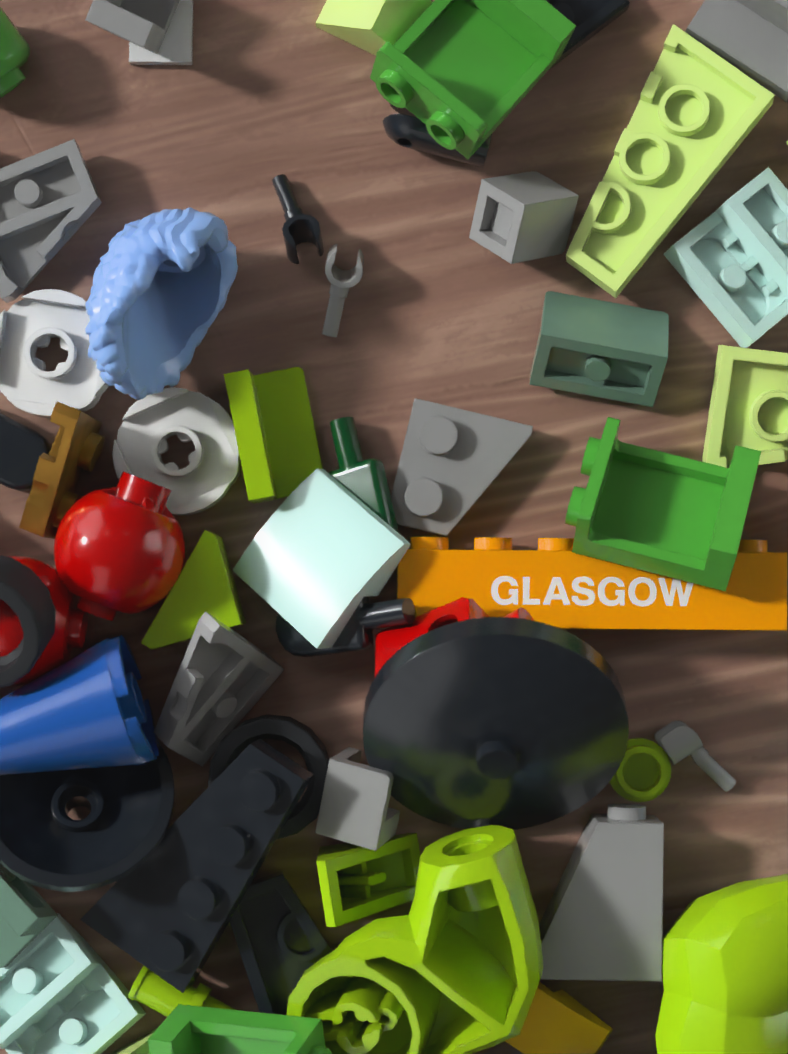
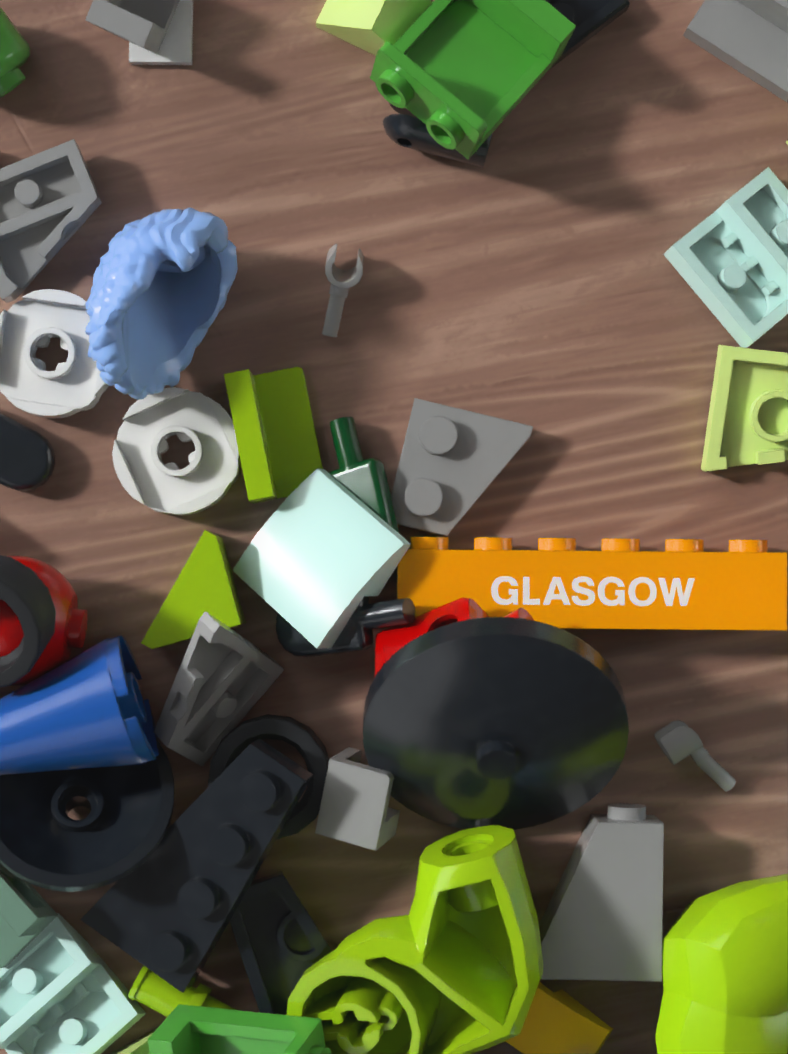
pearl gold wing [19,401,105,539] -> none
red brick [54,472,185,621] -> none
black hand [272,174,324,264] -> none
lime slope [316,833,421,927] -> none
light grey panel [469,171,579,264] -> none
sand green panel [529,291,669,407] -> none
bright green panel [565,417,761,592] -> none
yellowish green wing [566,24,775,298] -> none
lime plate [610,738,671,802] -> none

